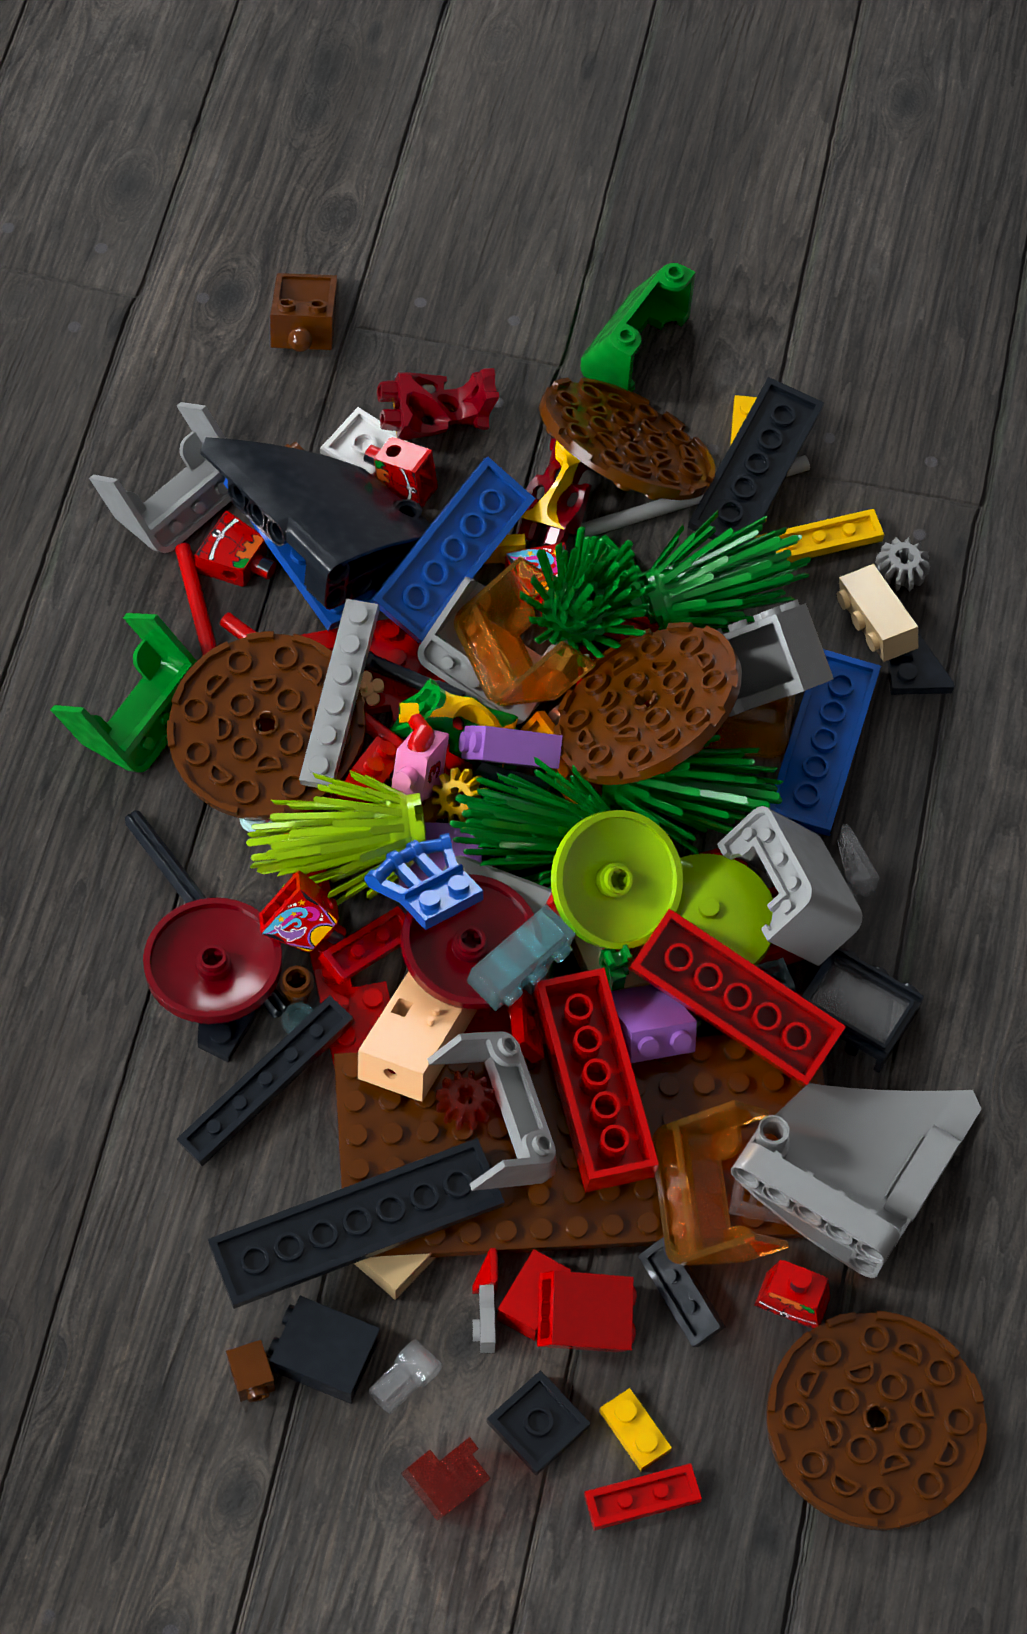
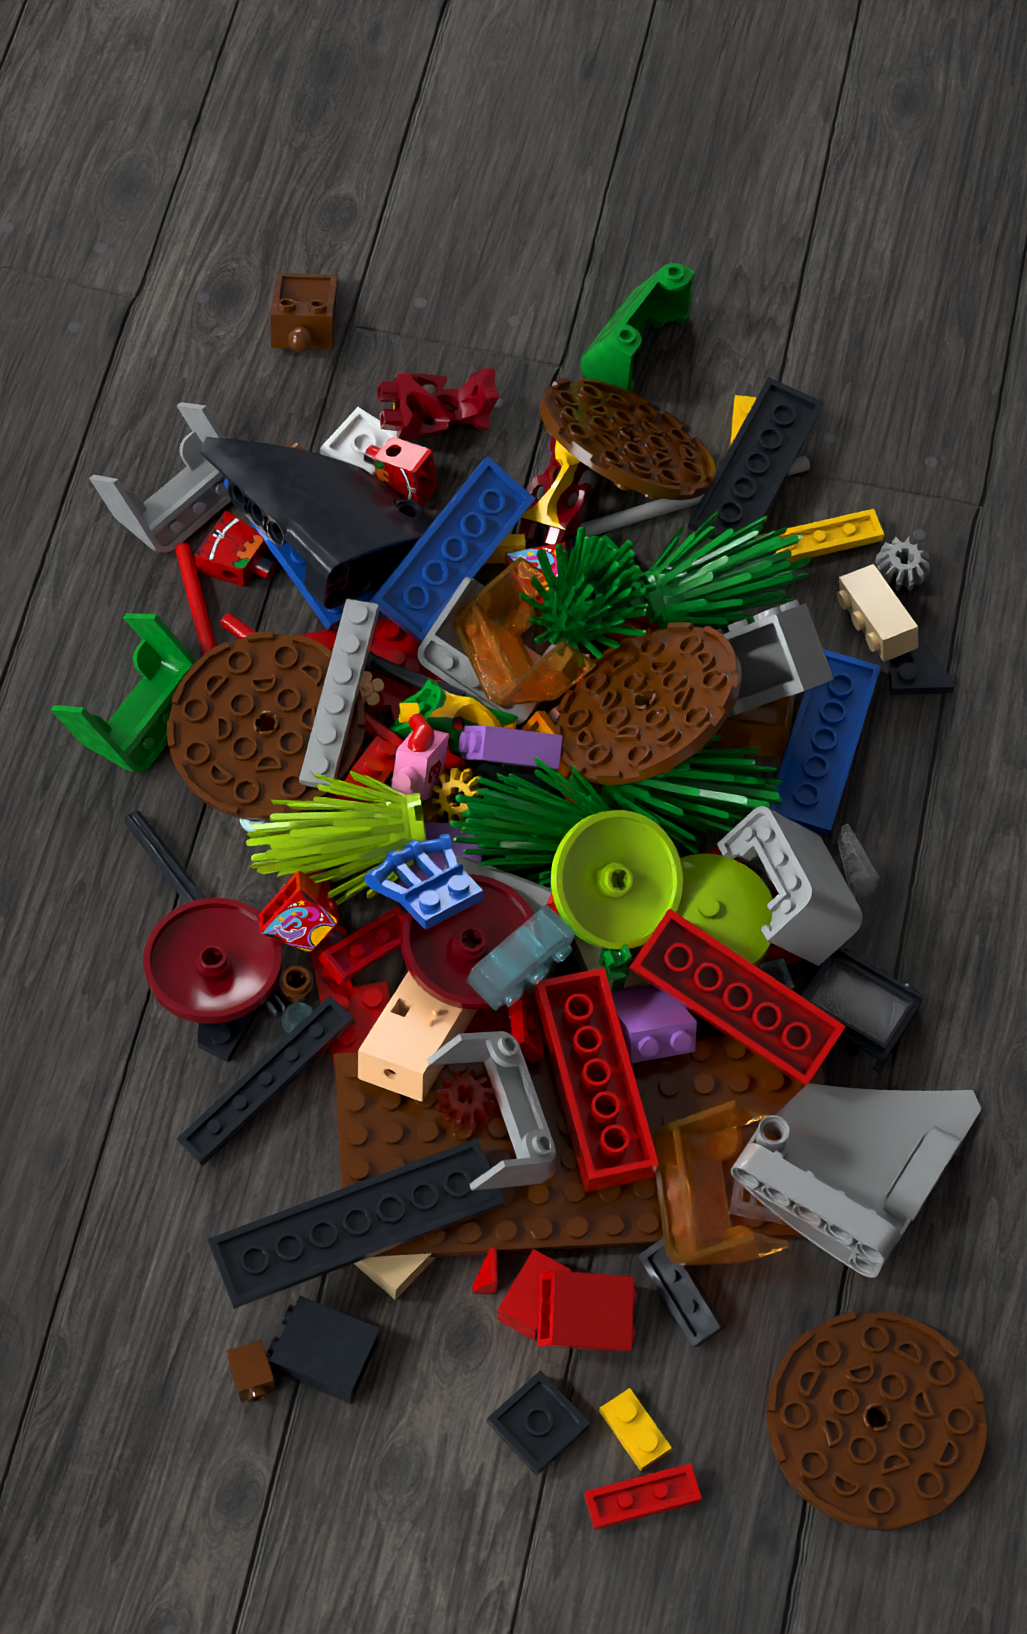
clear piece [369,1339,443,1414] -> none
clear red plate [401,1437,491,1521] -> none
light grey plate [473,1285,495,1353] -> none
red torso [754,1260,831,1329] -> none

